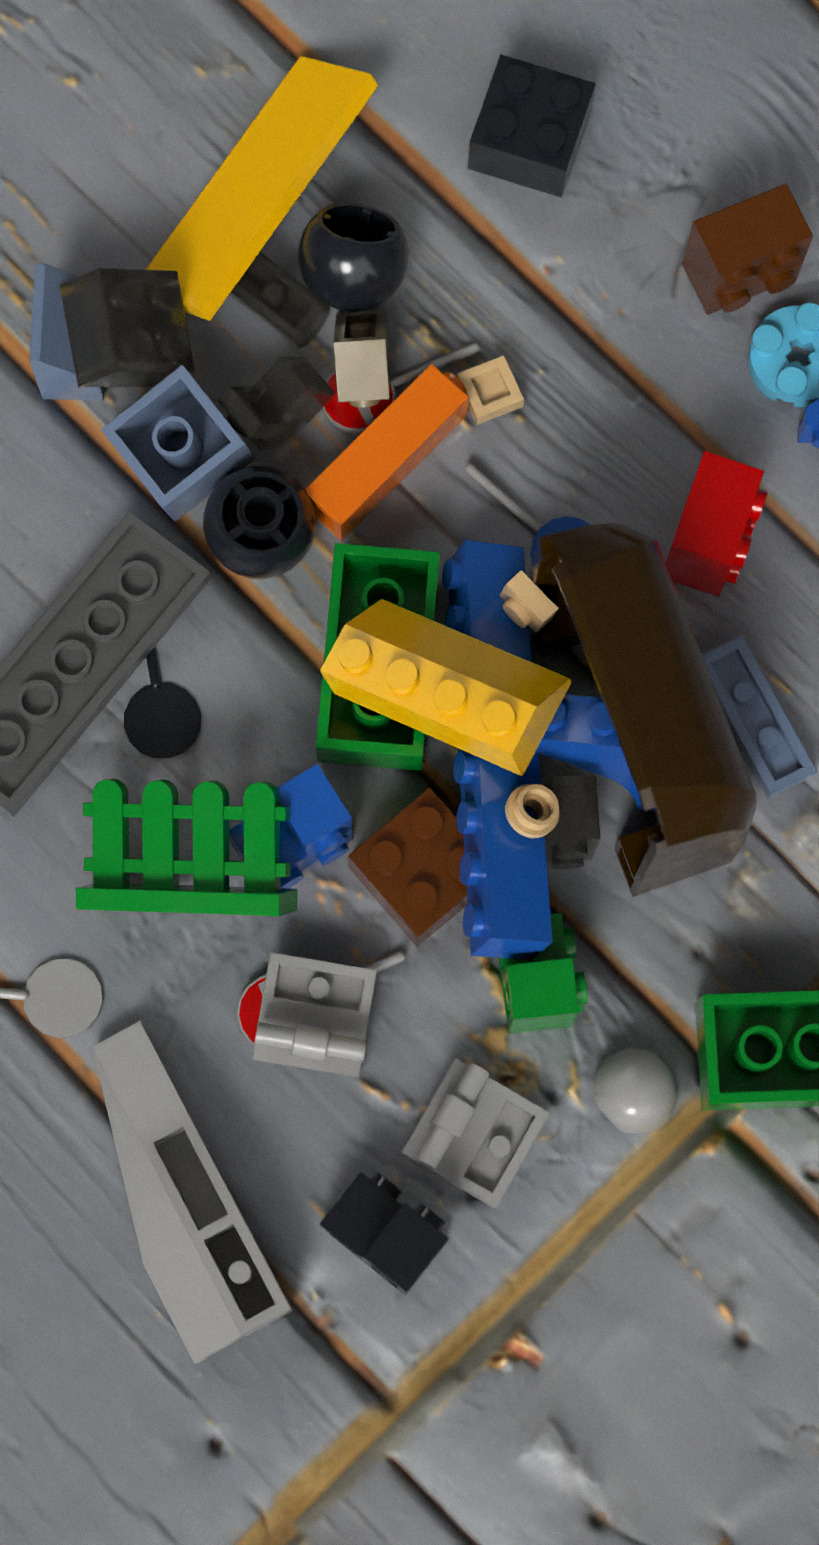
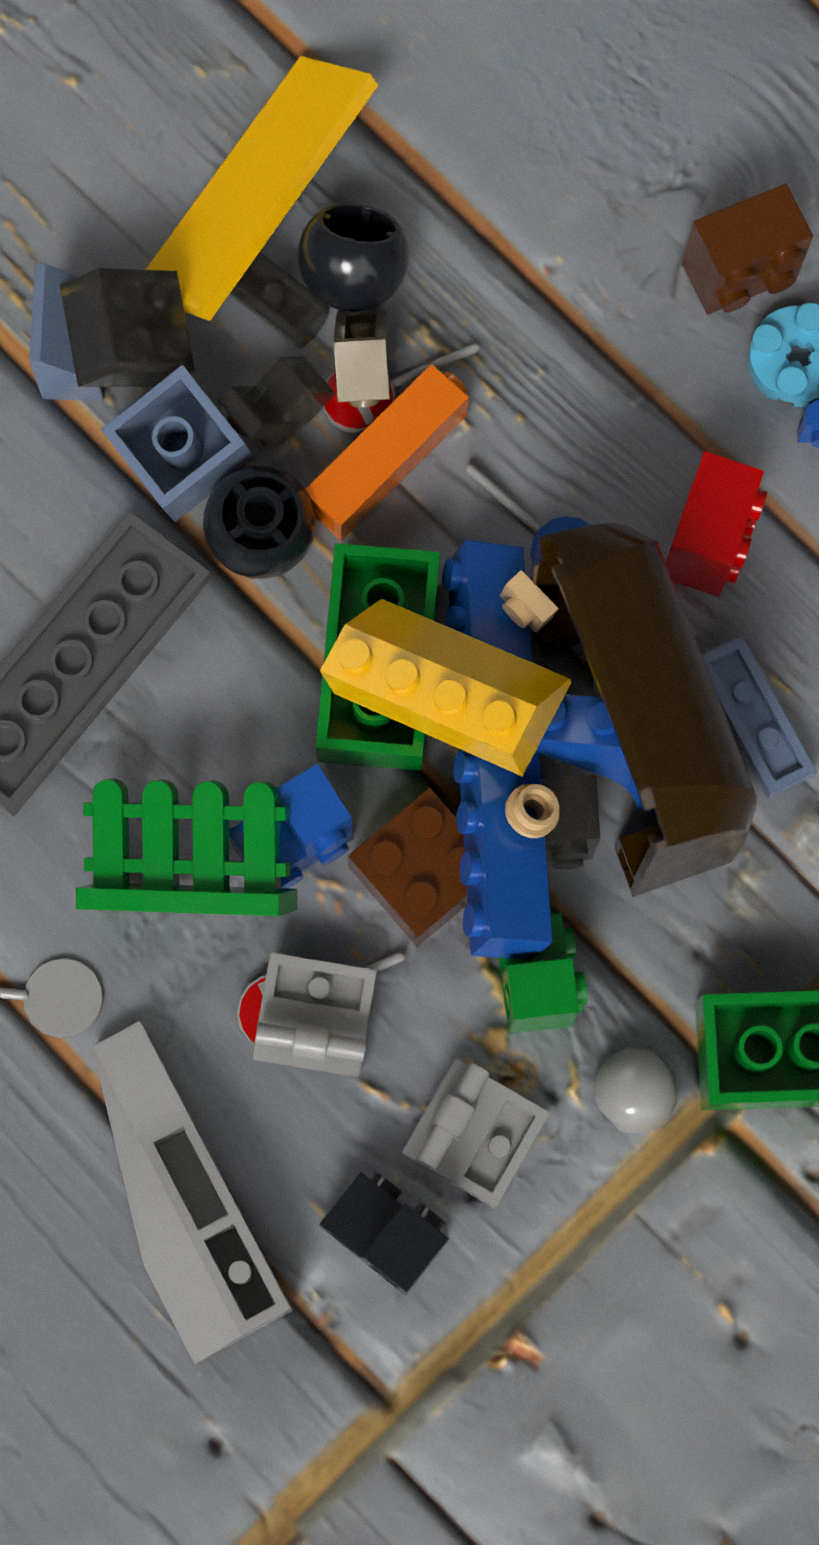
black piece [124,647,201,758] -> none
tan plate [457,355,524,425] -> none
black brick [468,54,596,198] -> none

